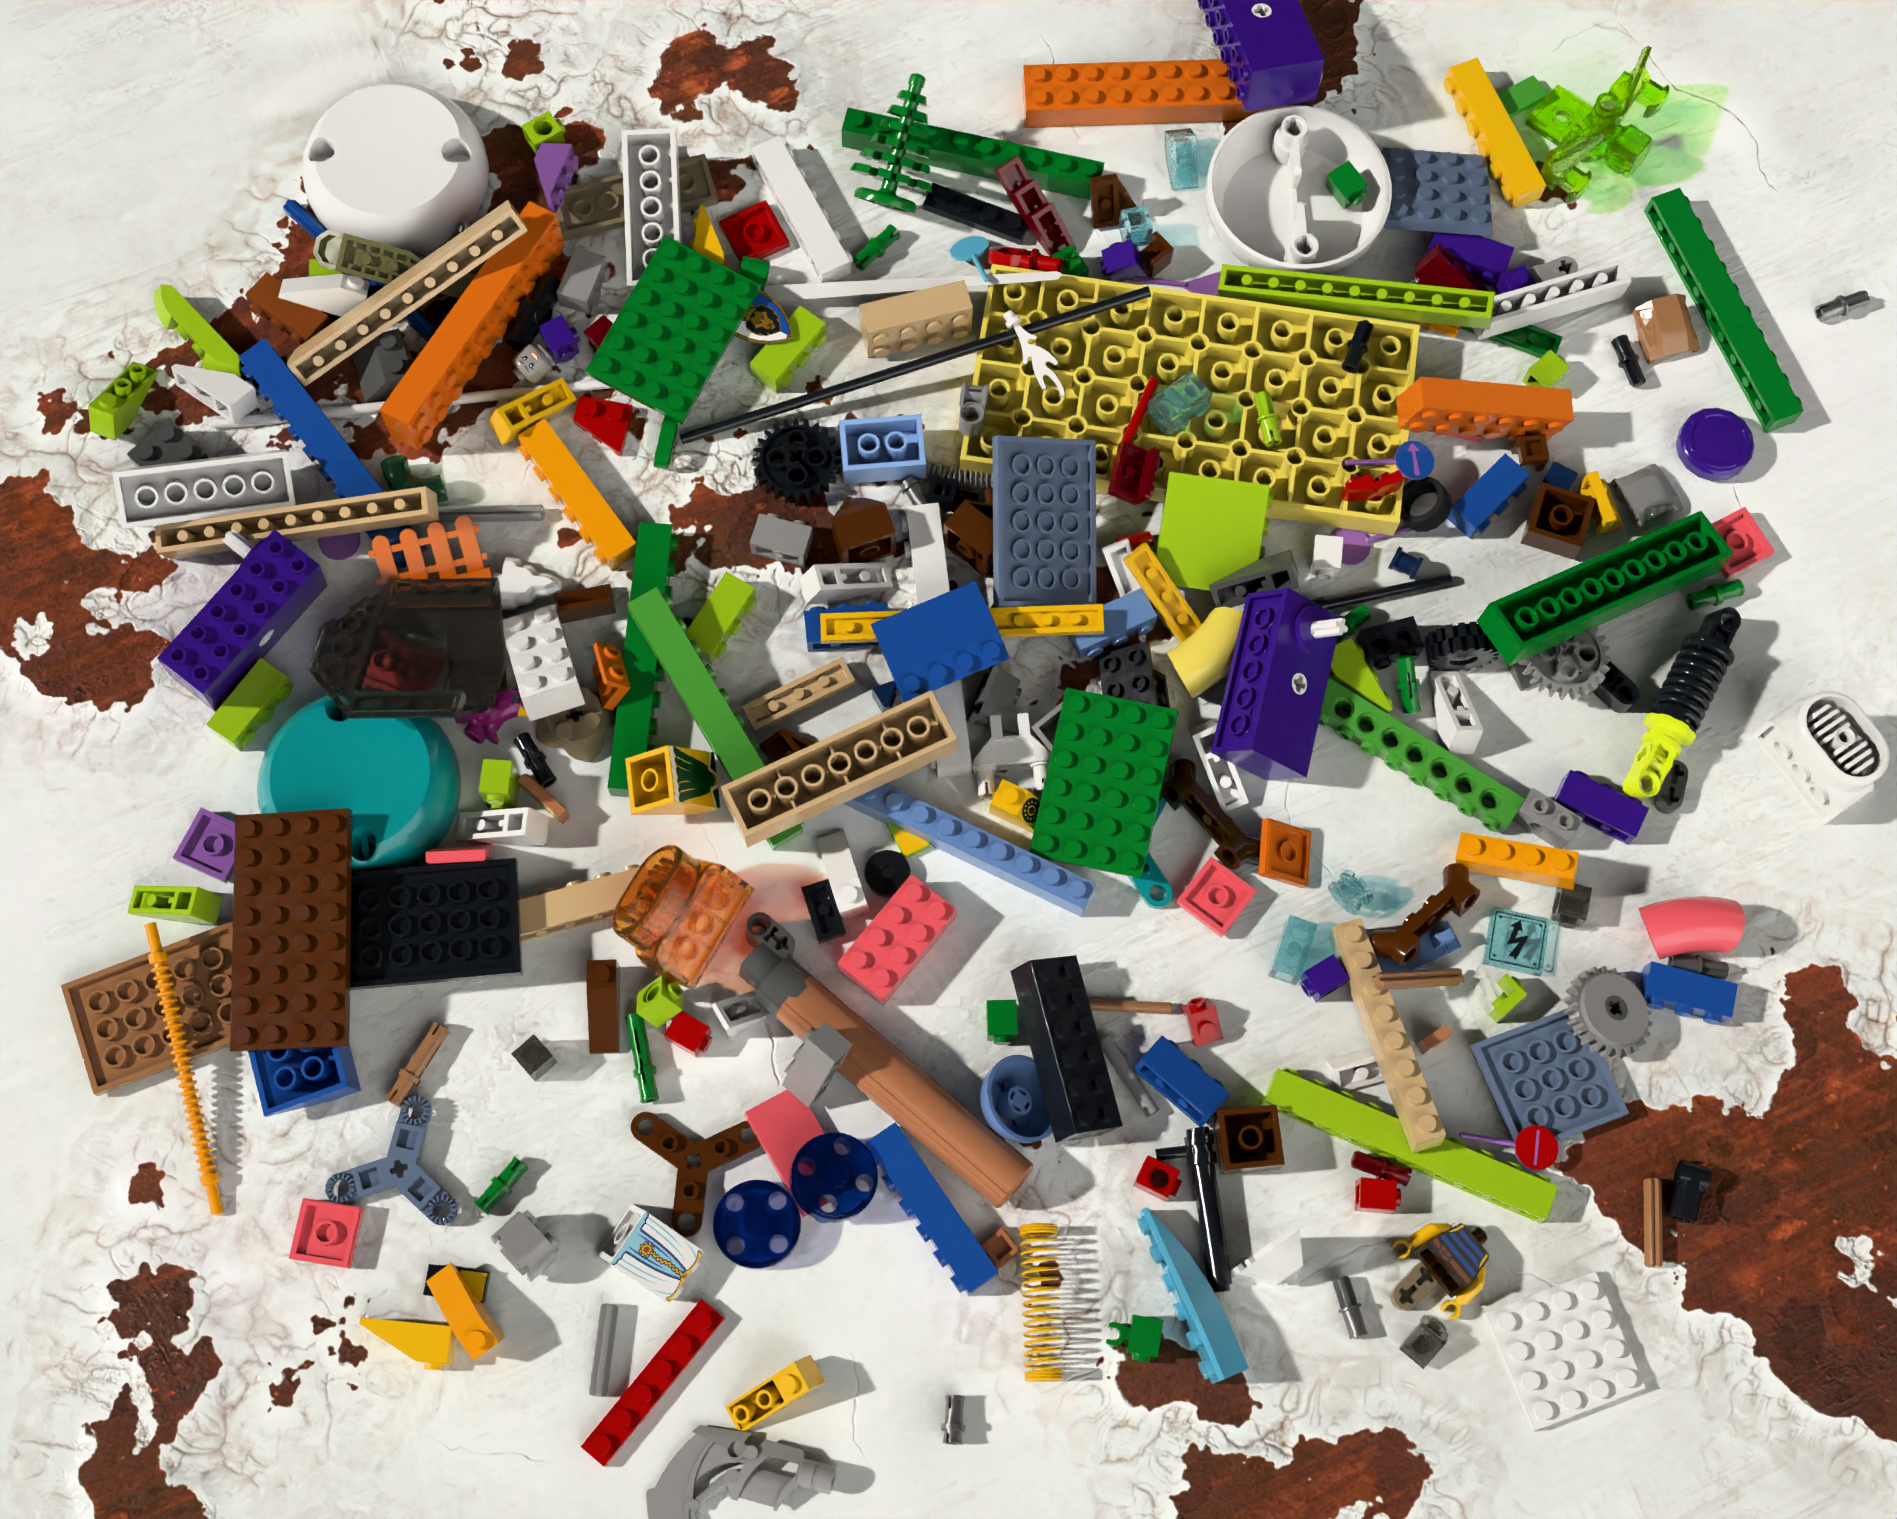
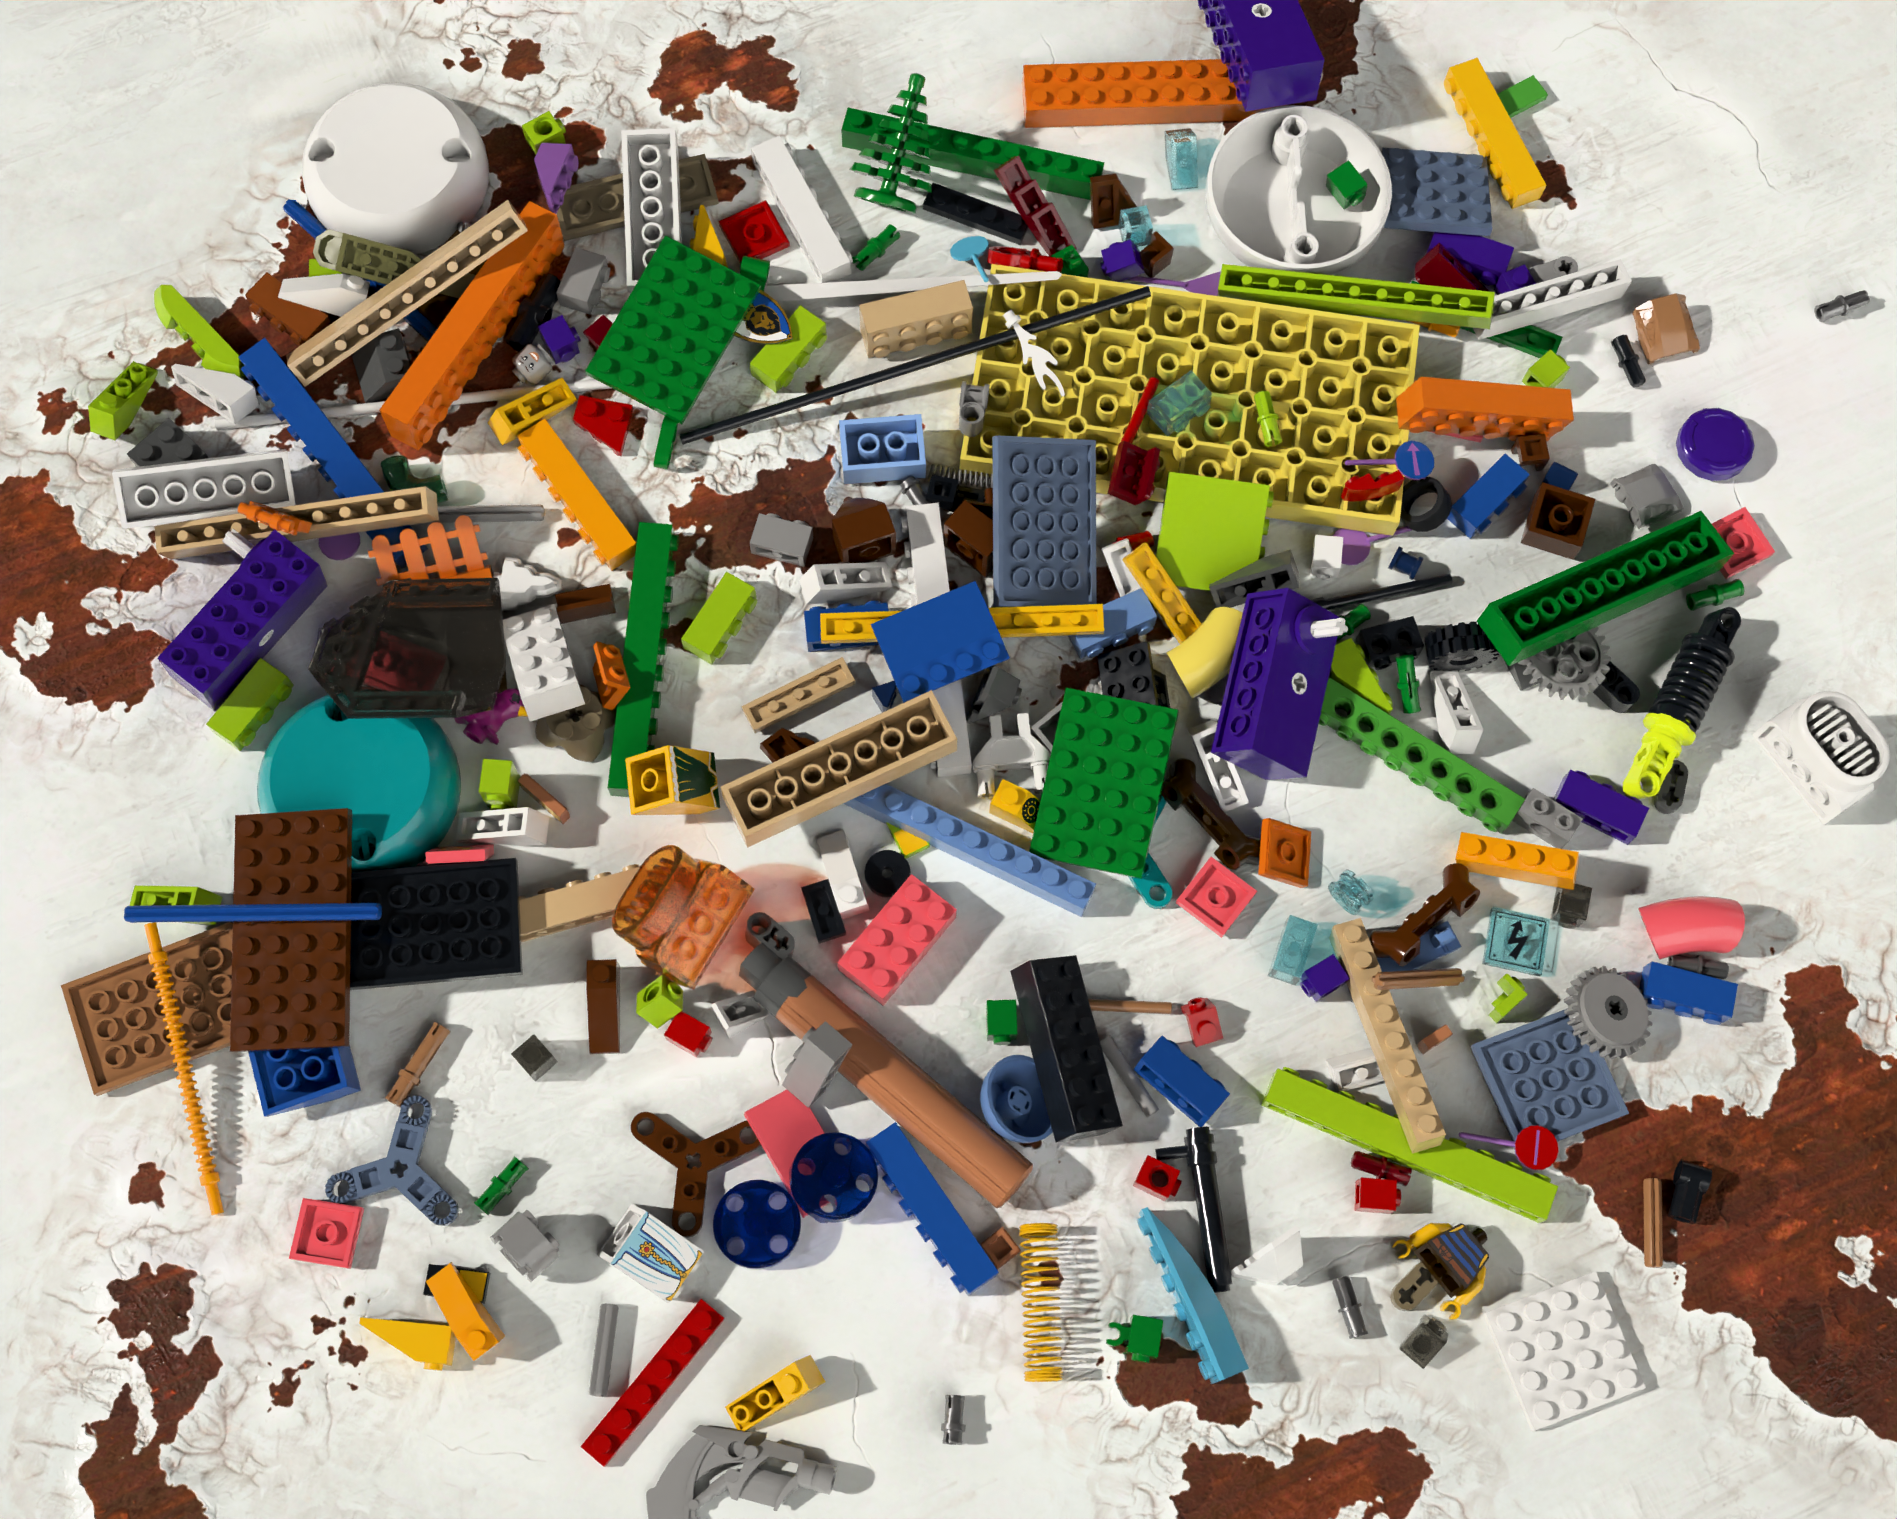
medium lavender plate [173,807,235,884] -> none
black pin [513,732,557,789] -> none
green pin [625,1013,659,1103] -> none
bright green brick [627,587,805,850] -> none
black gear [752,418,841,505] -> none
reddish brown brick [1213,1105,1285,1175] -> none
black axle [1342,320,1374,373] -> none
clear neon green piece [1525,46,1670,204] -> none
yellow bracket [1578,471,1623,535] -> none
green brick [1644,187,1804,433] -> none
none -> blue axle [124,903,382,923]
none -> orange plate [238,501,312,536]

